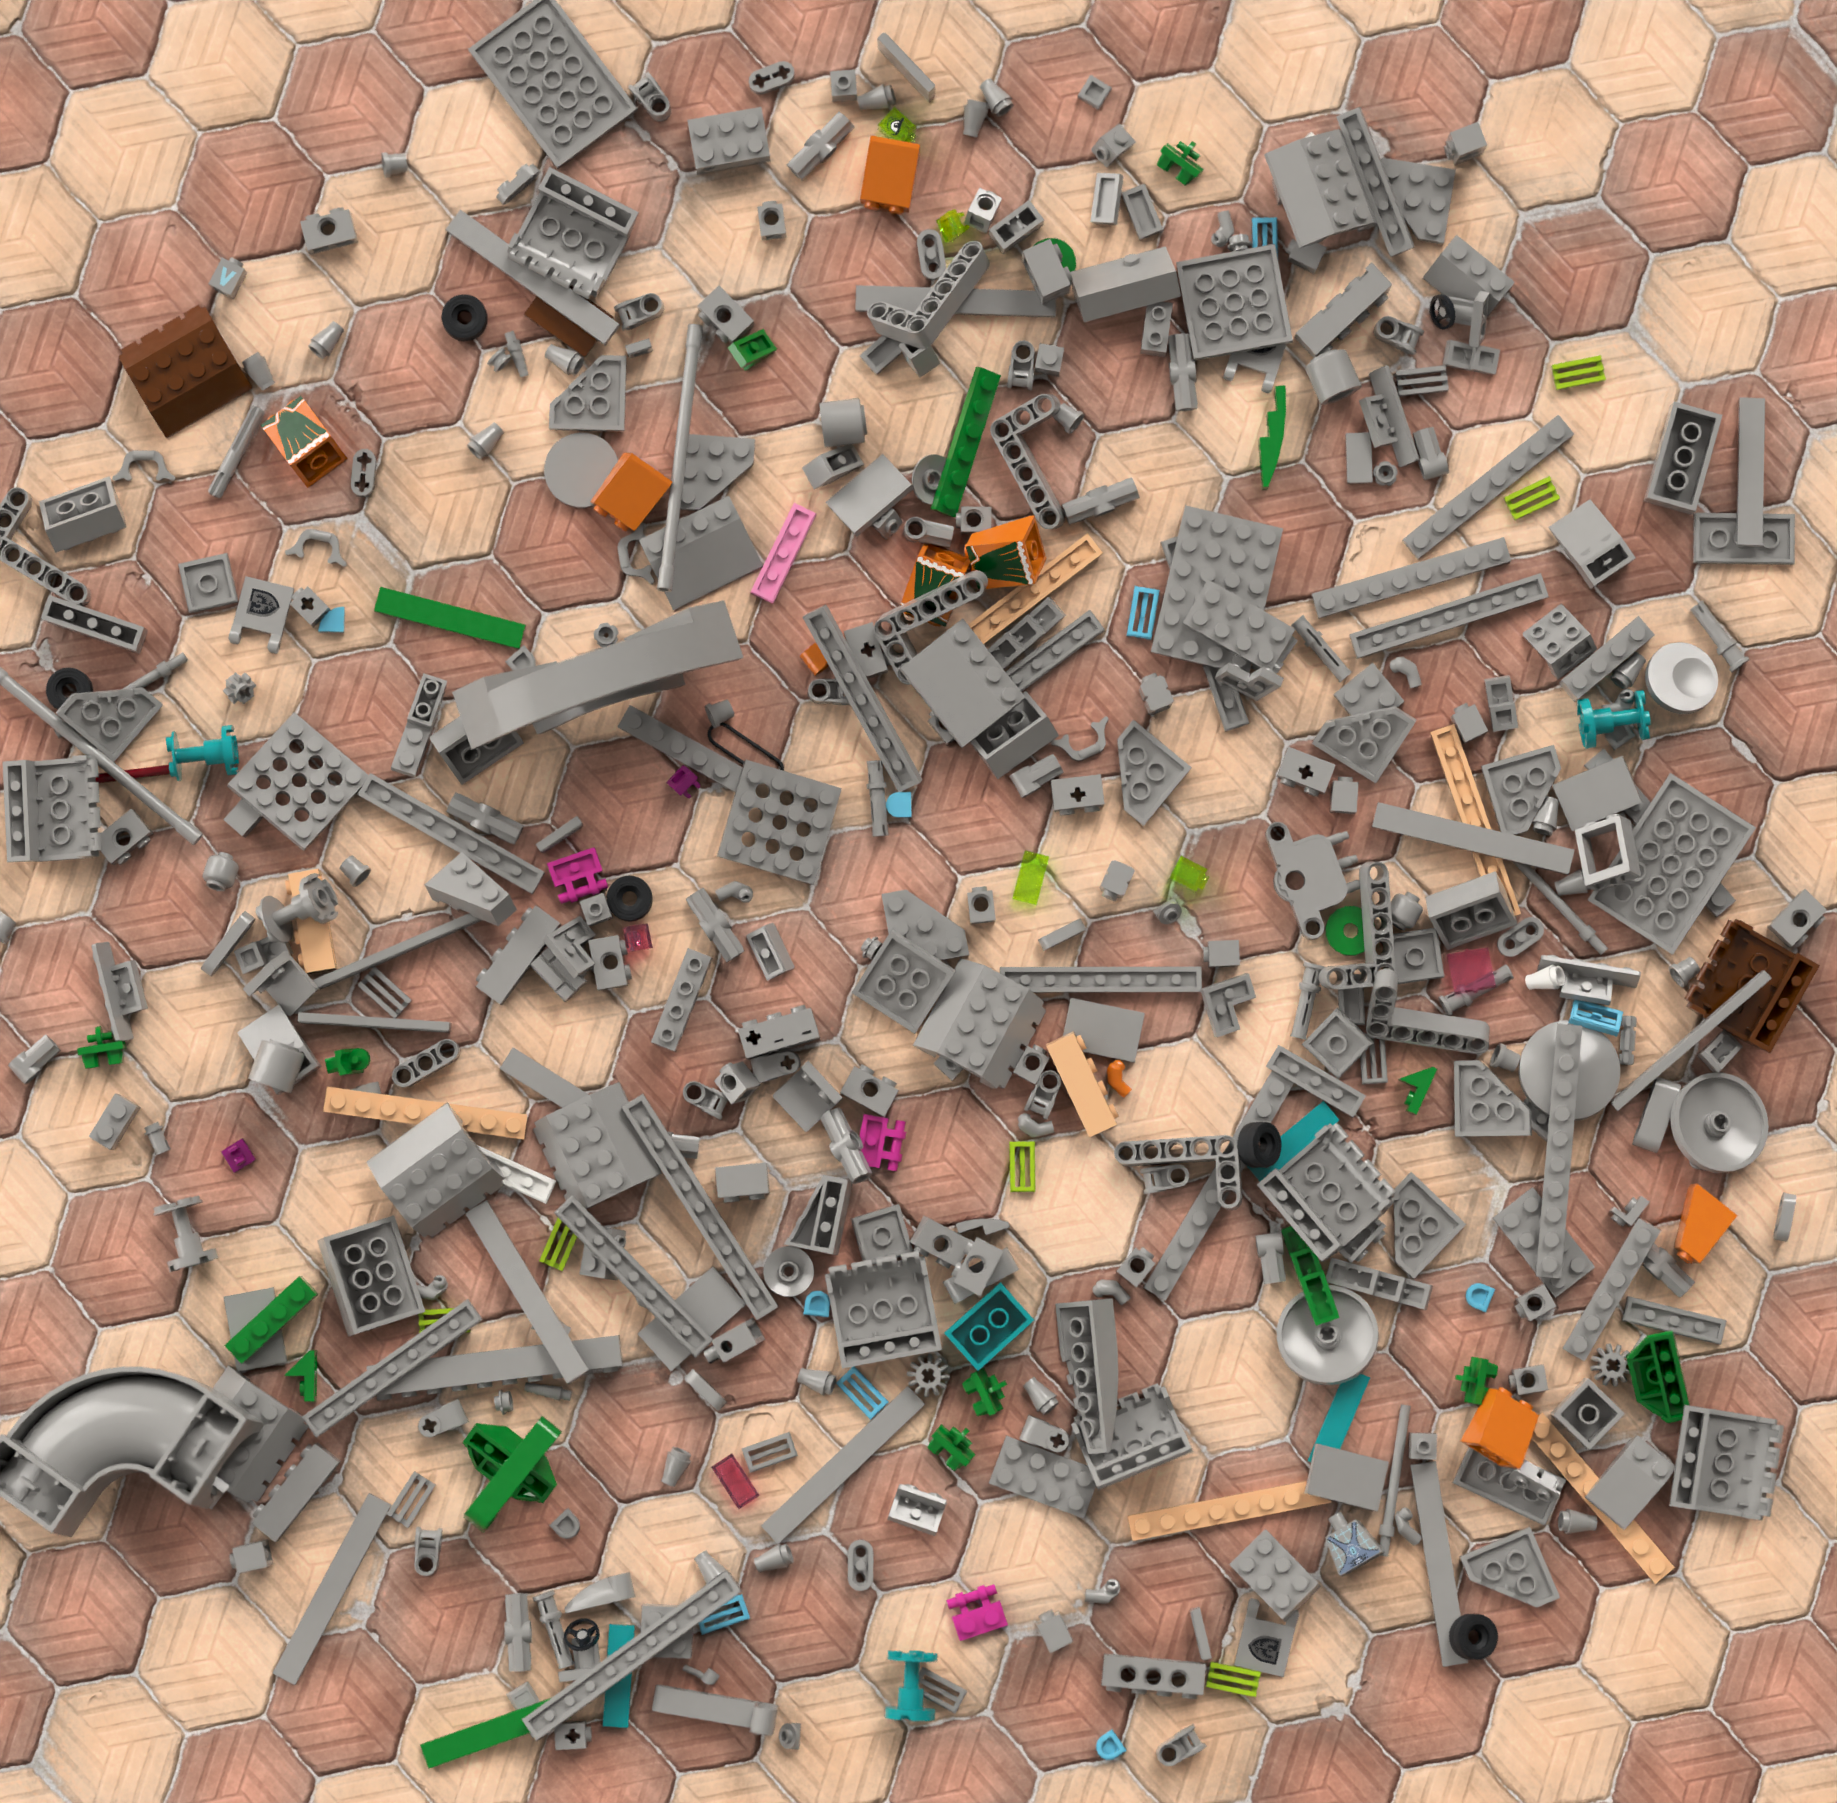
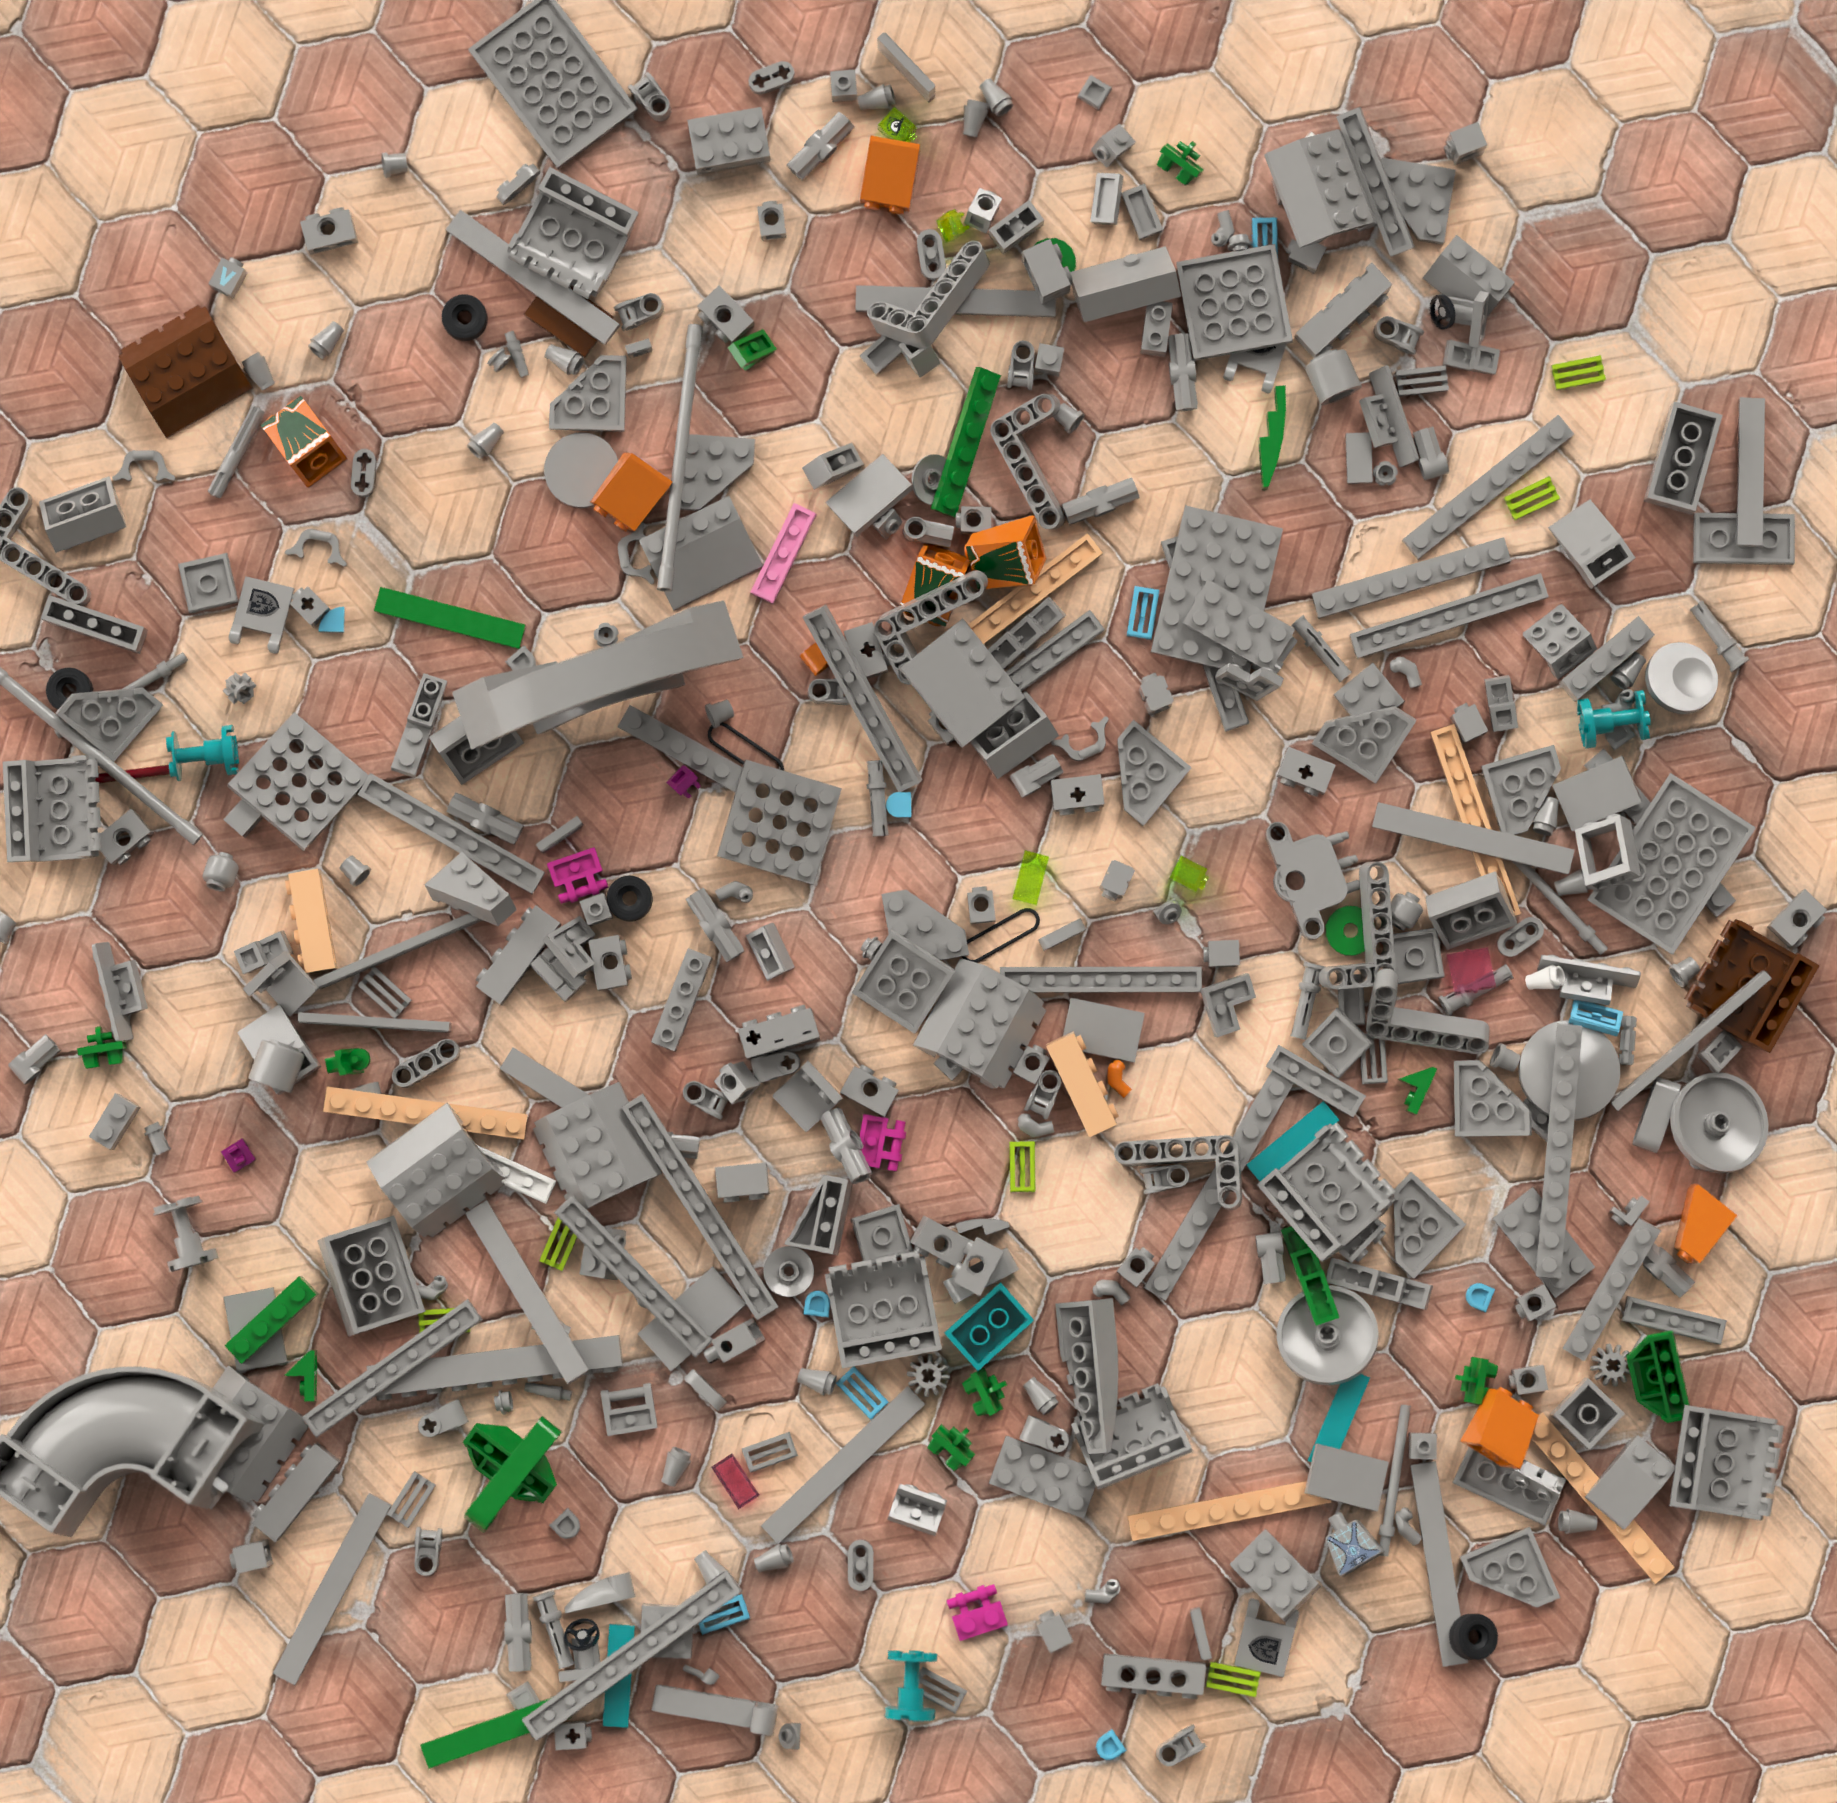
light grey beam [201,911,255,976] -> none
light grey piece [255,873,338,943] -> none
clear pink plate [623,923,653,952] -> none
light grey piece [819,398,867,448] -> none
black tyre [1237,1122,1282,1168] -> none
light grey brick [1330,777,1359,814] -> none
light grey beam [1774,1192,1797,1242] -> none
none -> light grey plate [601,1383,658,1436]
none -> black piece [962,908,1040,963]

